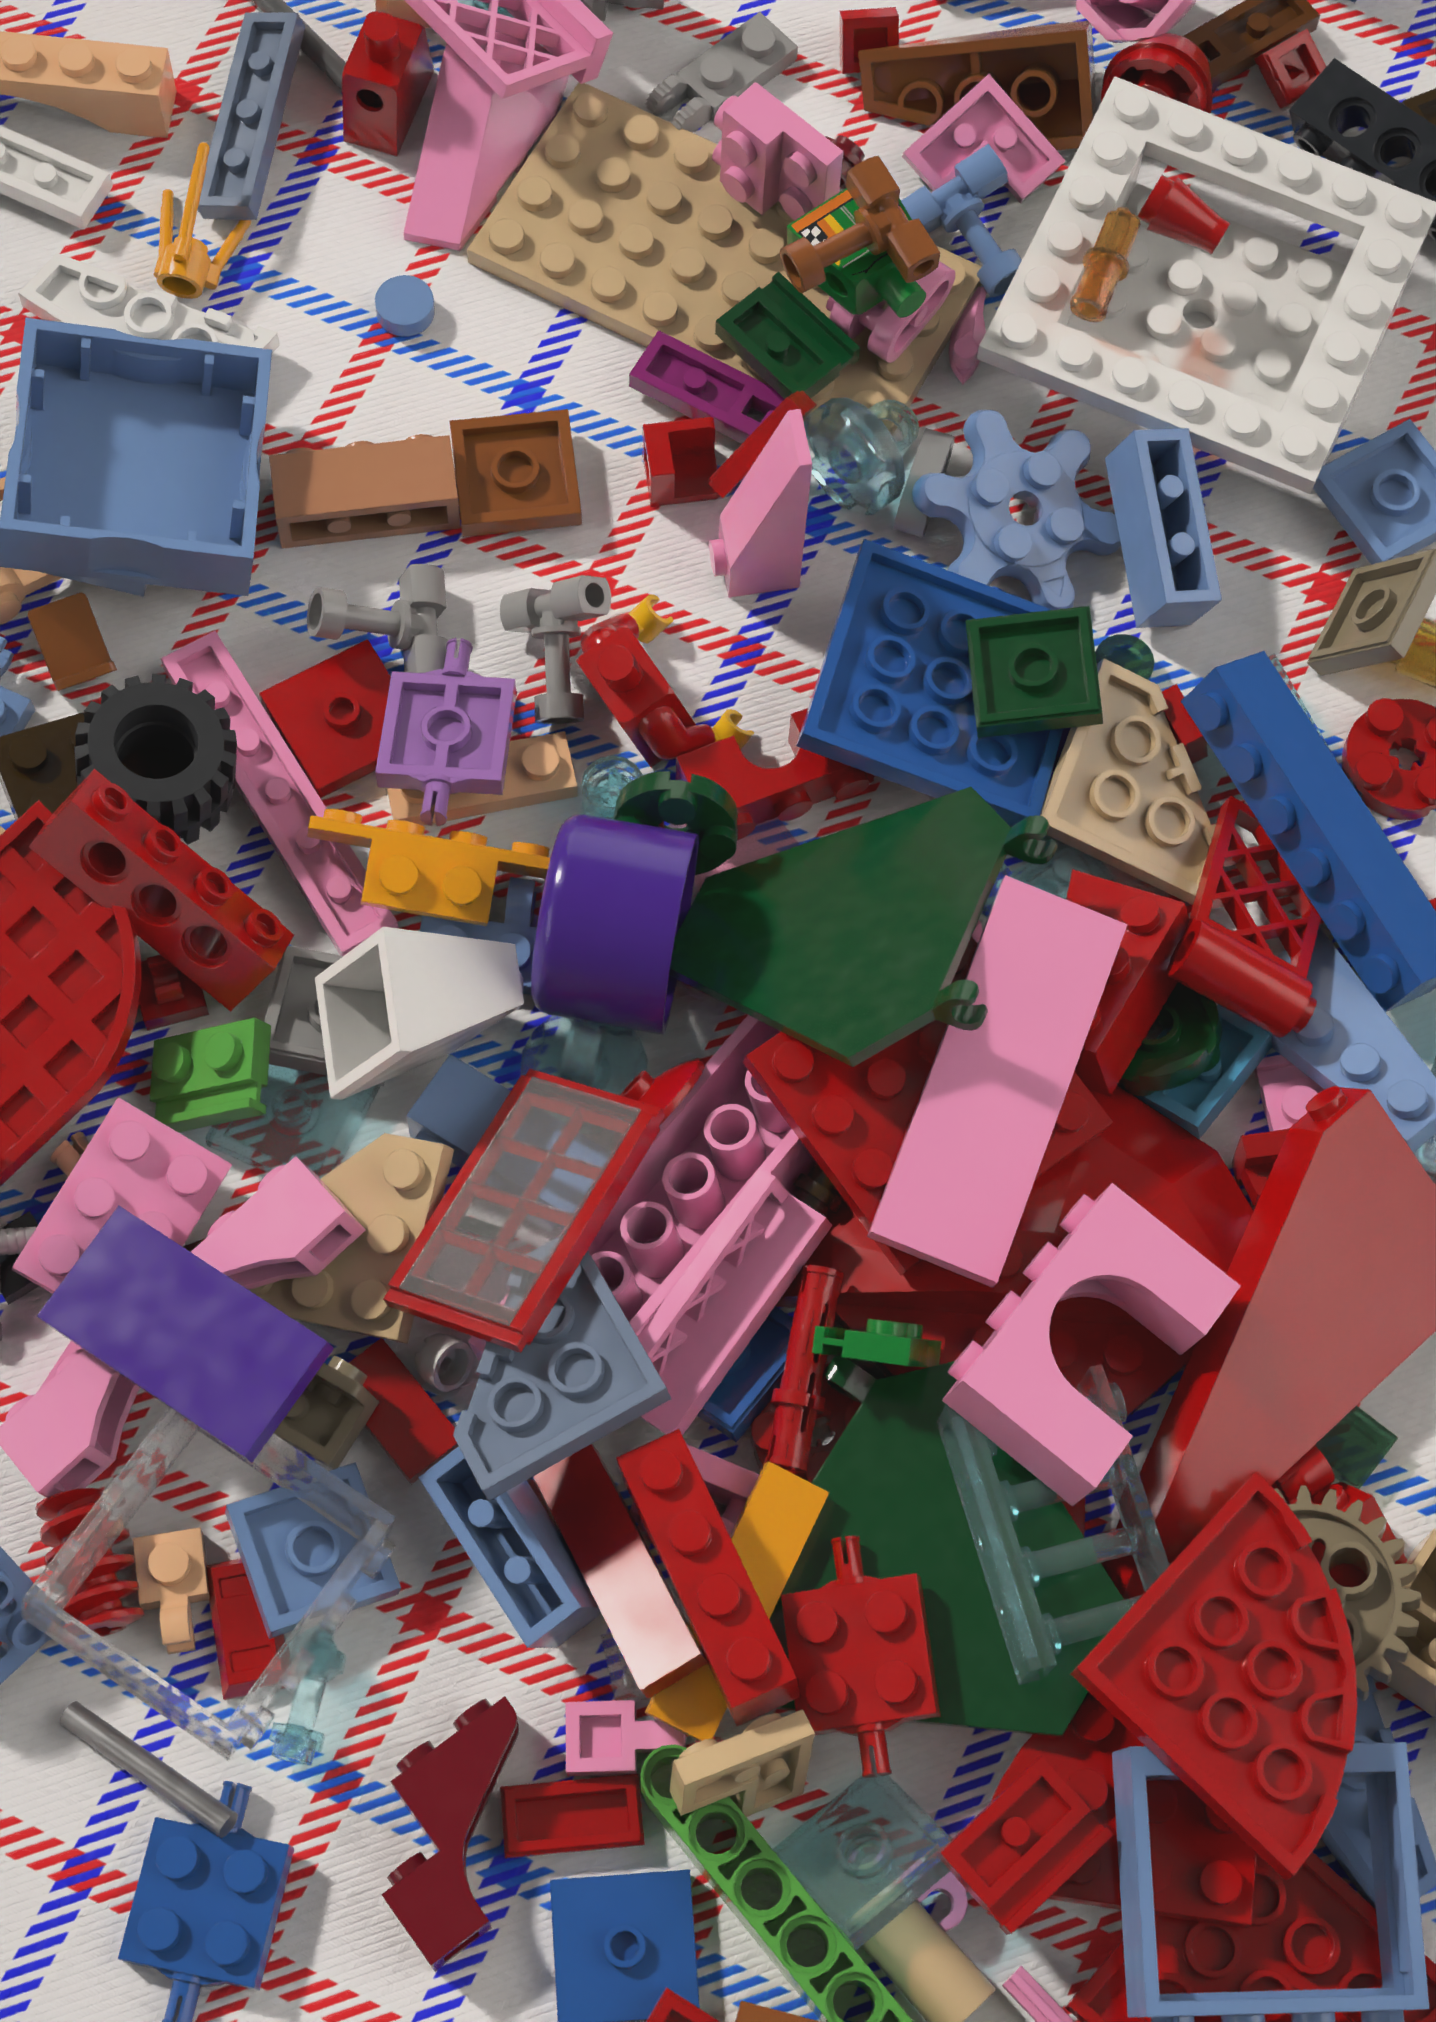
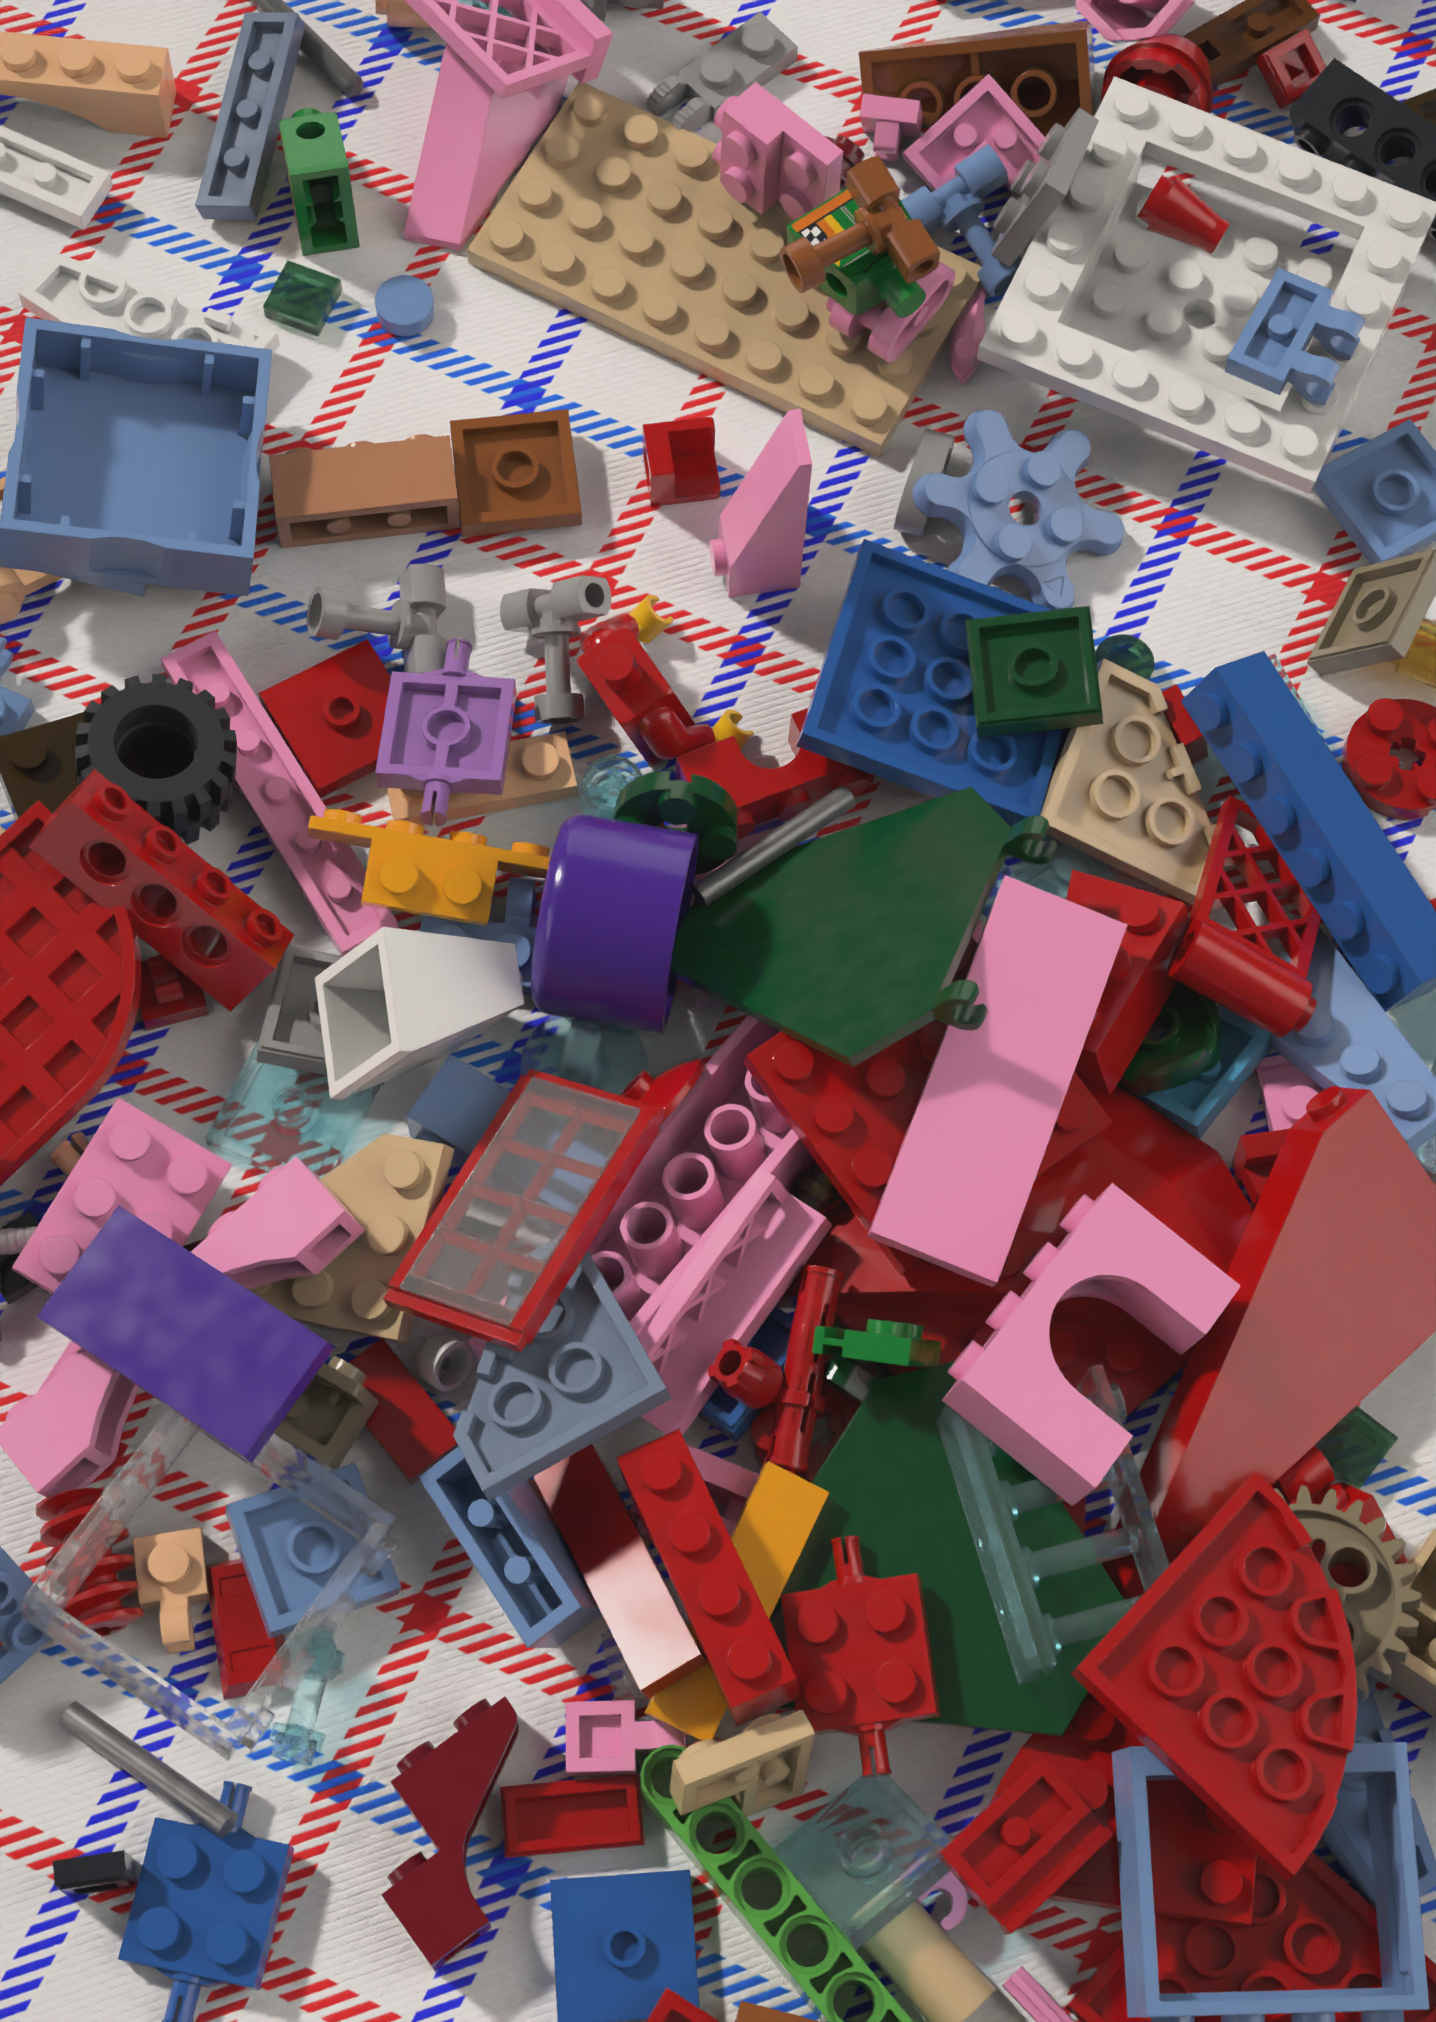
dark orange bracket [28,592,117,691] -> none
bright green plate [149,1017,271,1133] -> none
light orange plant [154,142,251,299] -> none
red torso [342,11,434,157] -> none
magenta plate [629,330,784,444] -> none
red tile [708,390,817,498] -> none
dark green plate [715,272,860,399] -> none
clear light blue tile [804,398,919,515] -> none
red tile [839,7,899,74] -> none
clear orange axle [1070,207,1141,322] -> none
medium blue brick [1105,428,1222,628] -> none
none -> black tile [53,1850,136,1897]
none -> clear green tile [263,260,342,337]
none -> green torso [279,108,360,256]
none -> flat silver bar [691,785,856,907]
none -> red hose [708,1338,783,1409]
none -> bright pink tile [860,94,923,162]
none -> light grey plate [991,108,1099,267]
none -> medium blue plate [1224,267,1365,406]

